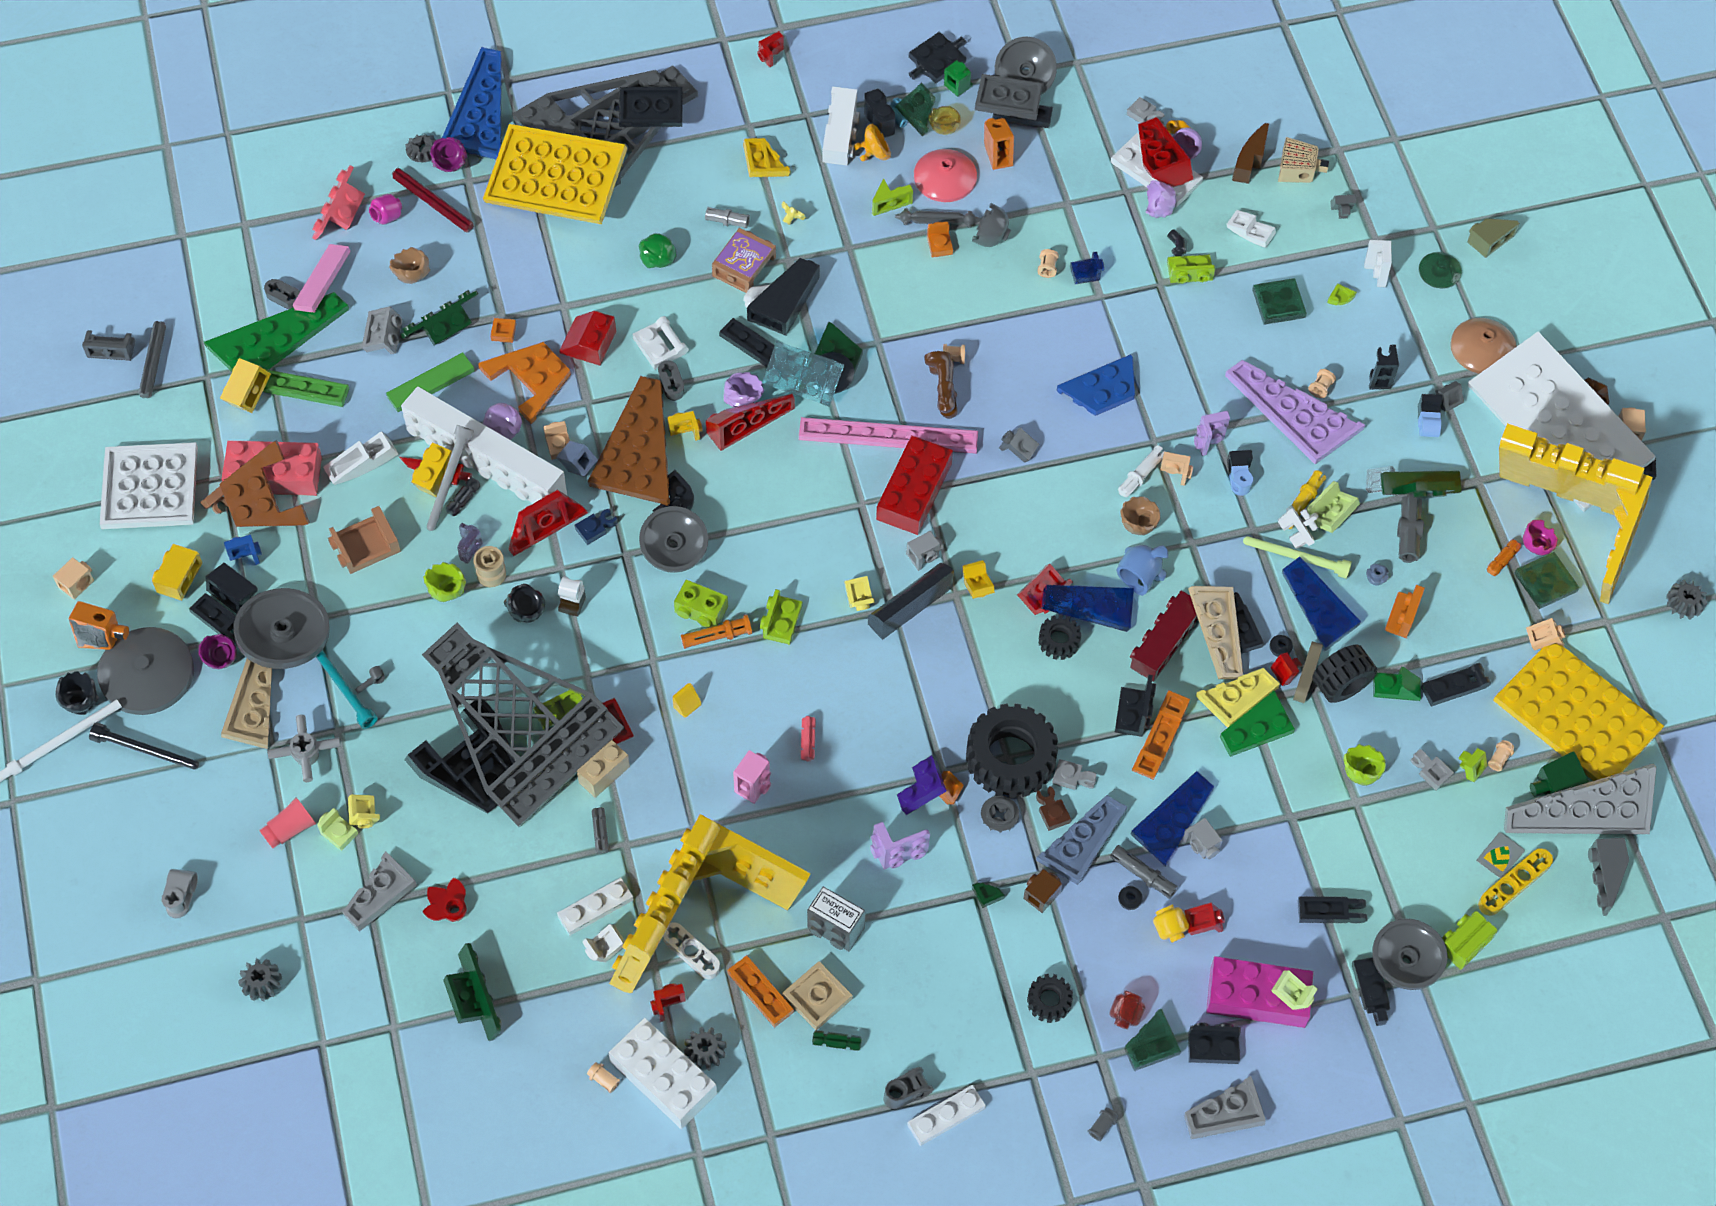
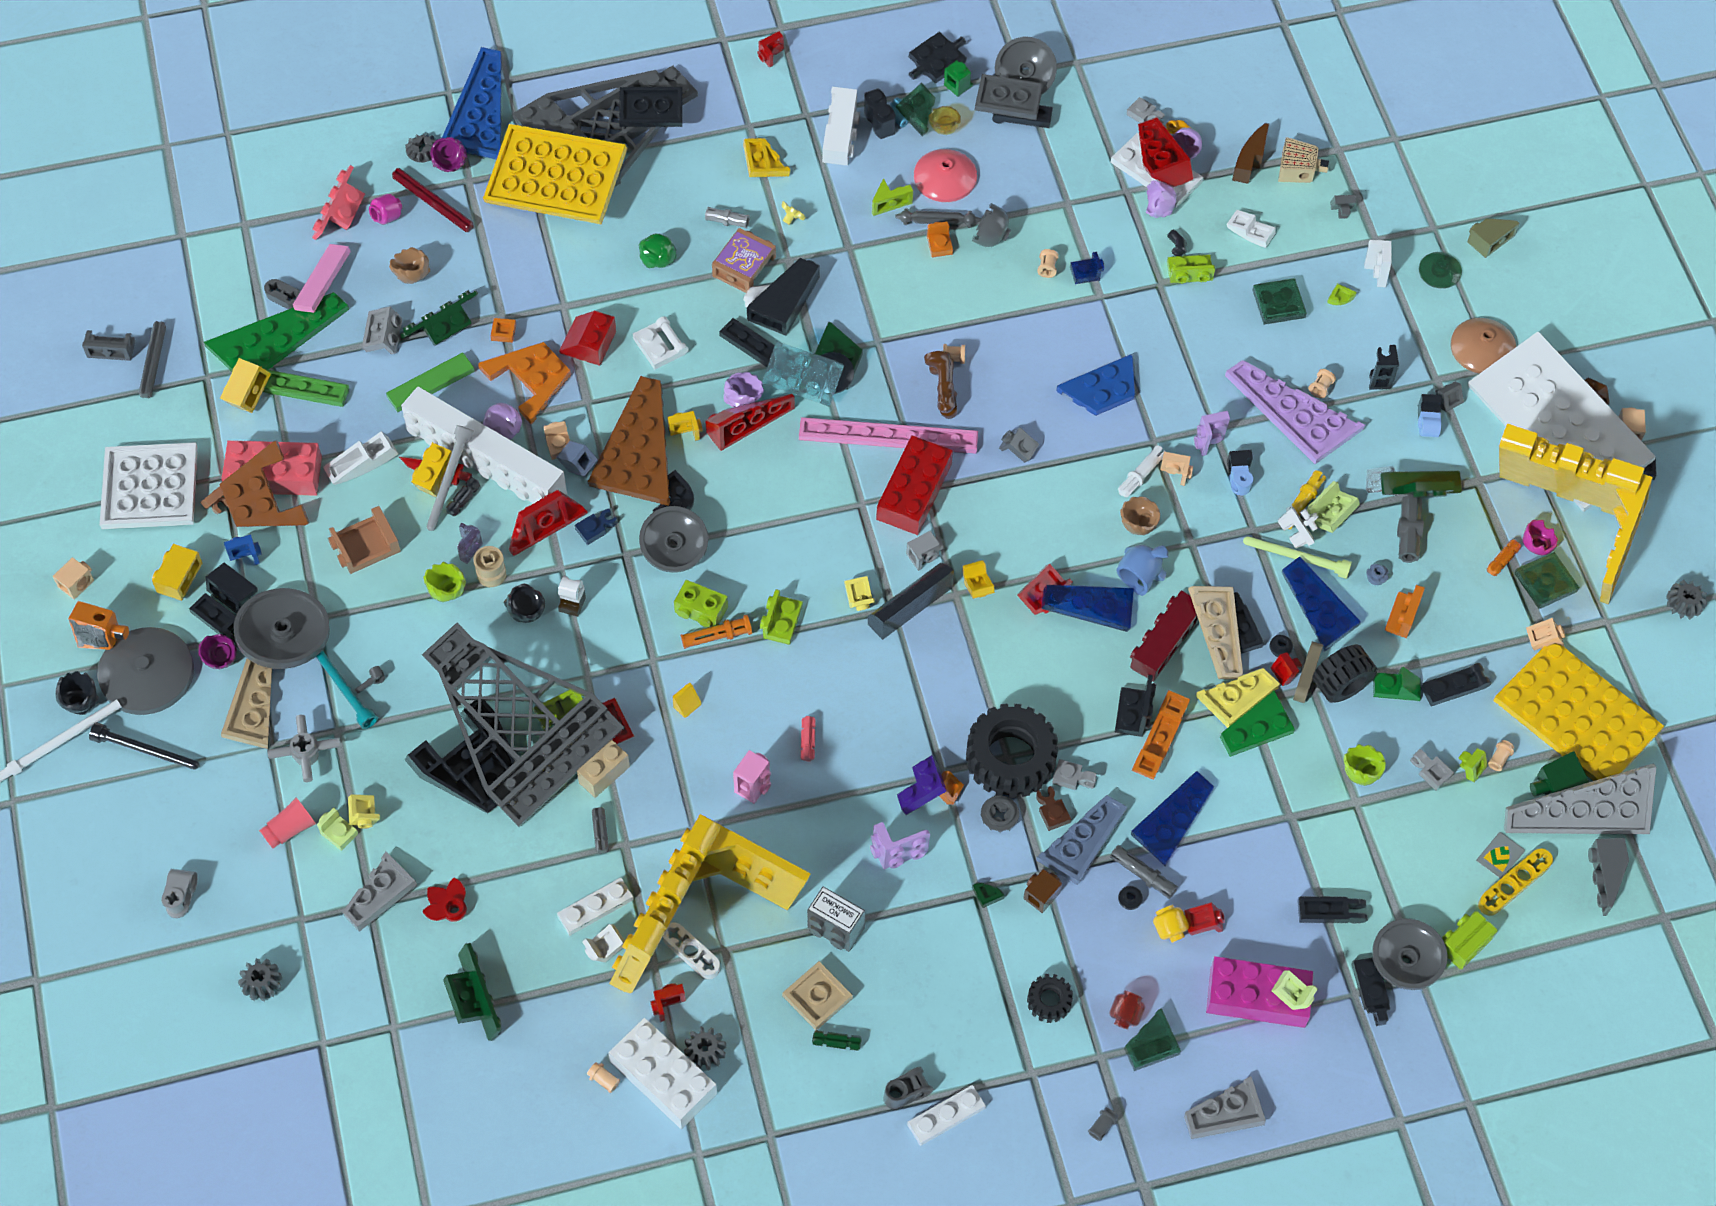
dark grey beam [658,360,684,401] -> none
orange plate [727,955,794,1028] -> none
light orange hair [854,124,891,161] -> none
orange torso [984,118,1014,170] -> none
black tyre [1038,615,1081,660] -> none
light grey brick [1183,818,1222,859] -> none
black bracket [1188,1023,1241,1064] -> none

